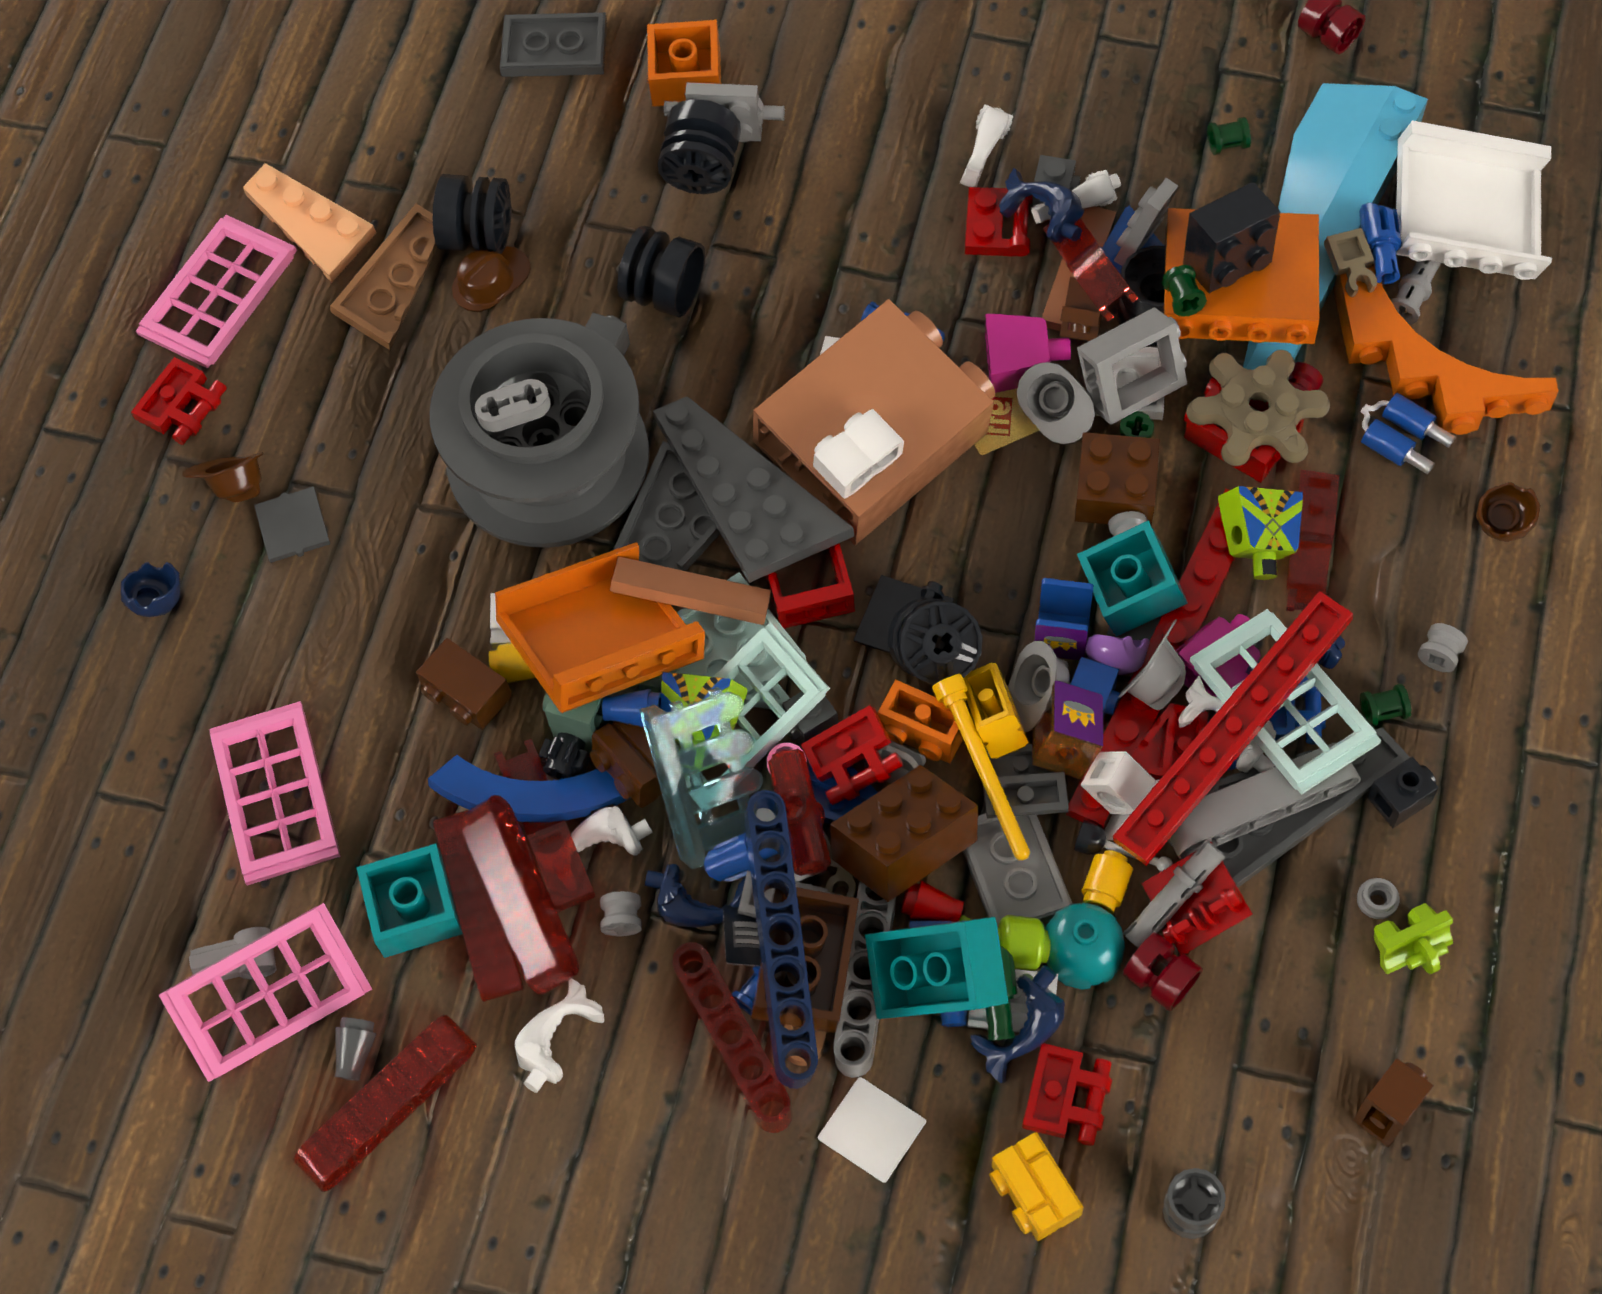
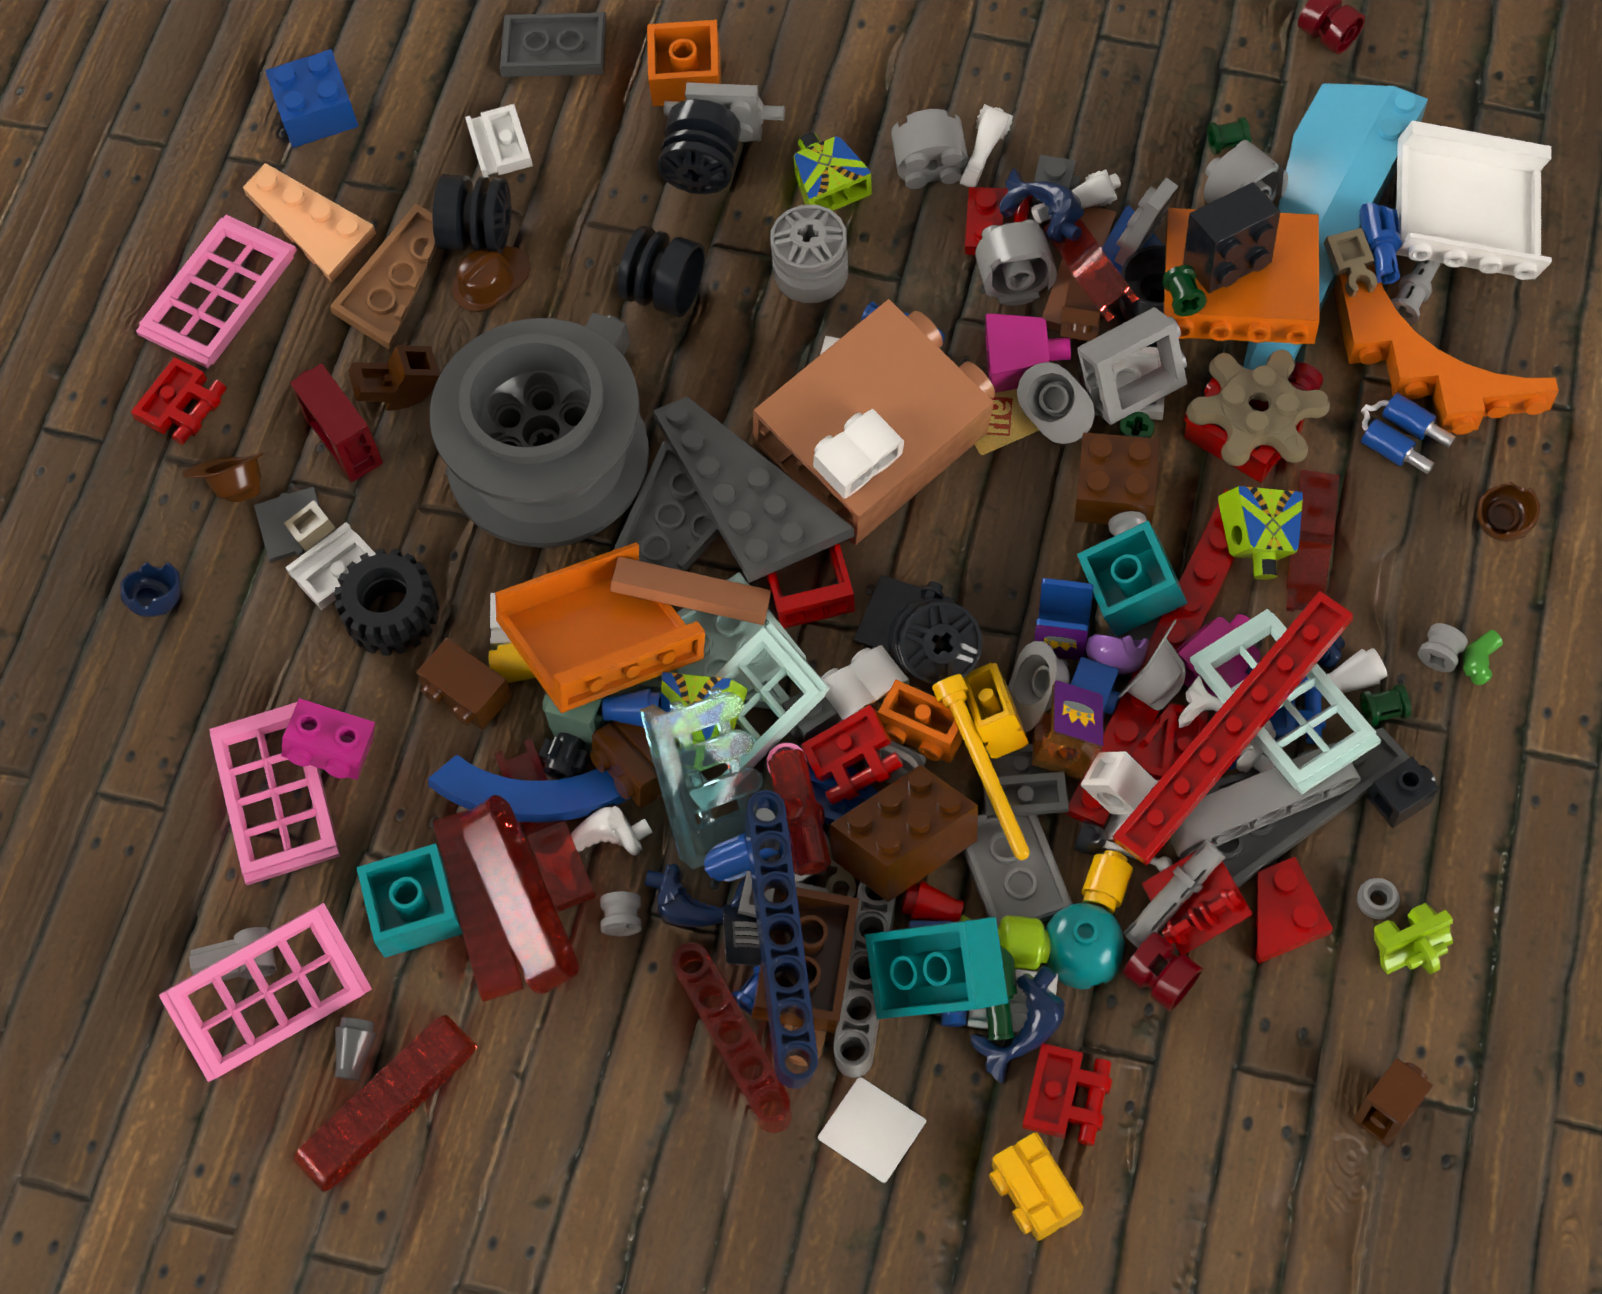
light grey beam [475,379,551,432] -> none
white animal [515,977,605,1093] -> none
dark grey wheel [1163,1168,1226,1239] -> none
none -> blue brick [265,49,359,148]
none -> dark pink brick [282,698,375,780]
none -> dark tan plate [284,500,336,551]
none -> white plate [285,522,376,611]
none -> dark red window [290,363,383,483]
none -> black tyre [334,549,439,656]
none -> reddish brown brick [348,345,440,411]
none -> white plate [465,104,533,178]
none -> light grey wheel [770,205,848,303]
none -> lime torso [793,132,872,211]
none -> white brick [821,645,909,723]
none -> light grey brick [891,109,968,189]
none -> light grey brick [975,220,1057,306]
none -> light grey brick [1204,140,1288,204]
none -> red wing [1256,857,1333,964]
none -> white cone [1327,648,1387,693]
none -> bright green arm [1462,630,1503,685]

